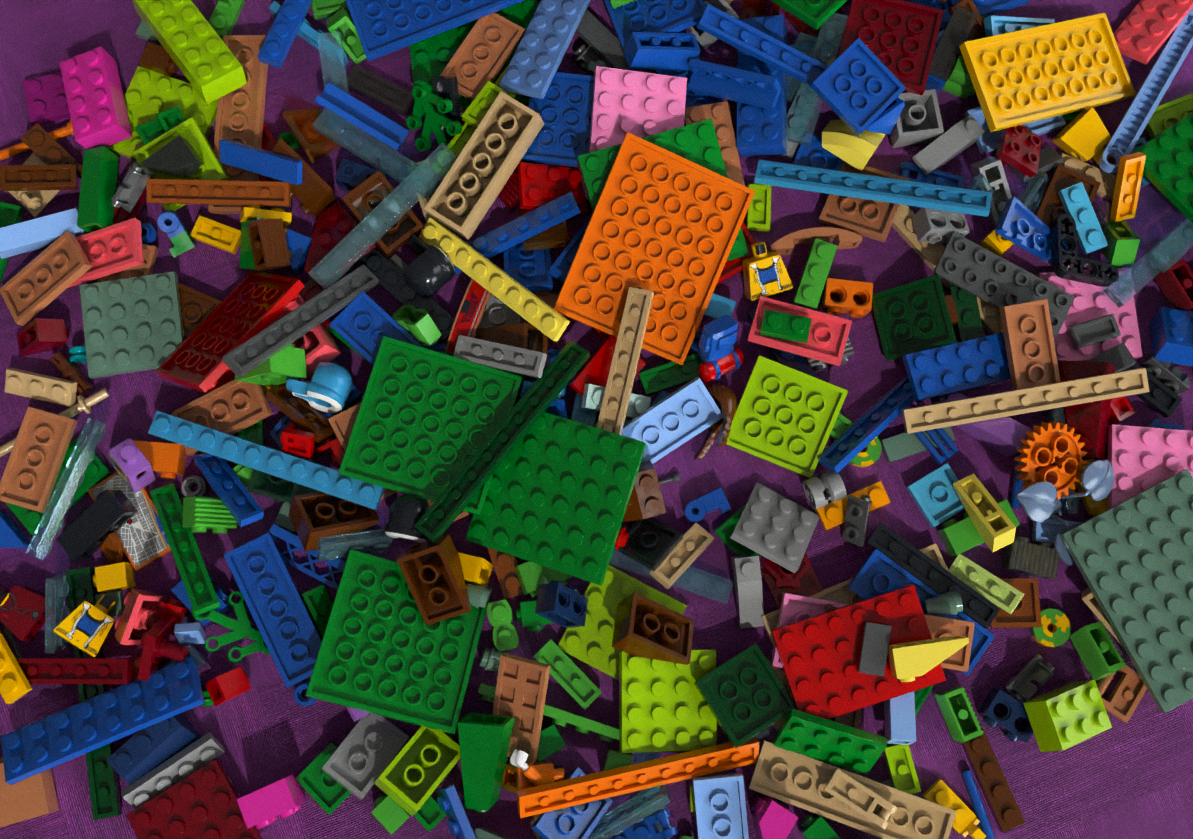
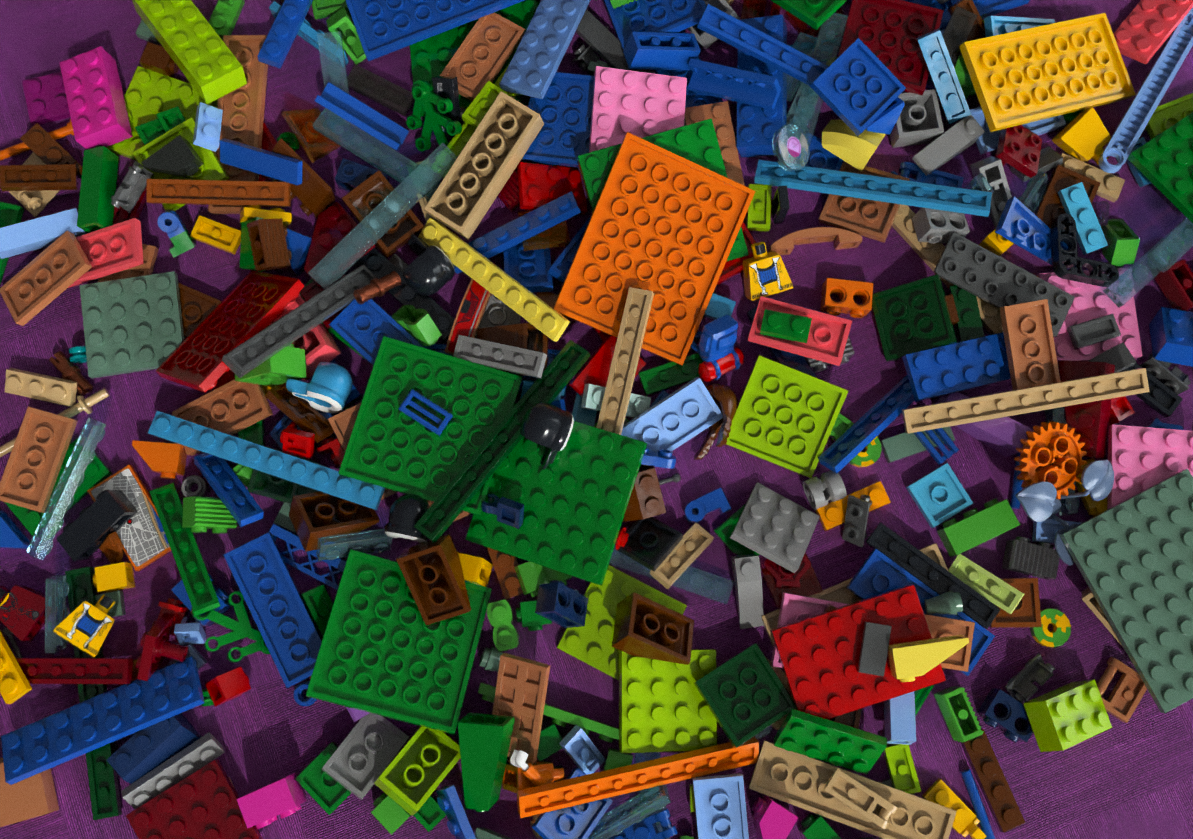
dark red slope [16,318,69,356] -> none
medium lavender torso [107,438,156,493] -> none
coral slope [114,588,168,645] -> none
blue plate [141,223,157,245] -> none
sand green cone [465,583,491,609] -> none
bright green plate [533,639,602,710] -> none
bright green brick [791,238,838,310] -> none
light yellow slope [953,473,1016,553] -> none
bright green brick [1069,621,1126,681] -> none
light orange plate [1110,152,1146,222] -> none
none -> light blue plate [193,102,223,152]
none -> copper pin [353,271,401,305]
none -> blue tile [398,389,453,437]
none -> dark blue plate [481,494,524,529]
none -> black piece [520,402,574,470]
none -> light blue plate [559,725,606,775]
none -> blue plate [641,447,677,469]
none -> black tile [771,185,790,224]
none -> clear light blue tile [772,124,810,172]
none -> dark azure plate [917,28,971,124]

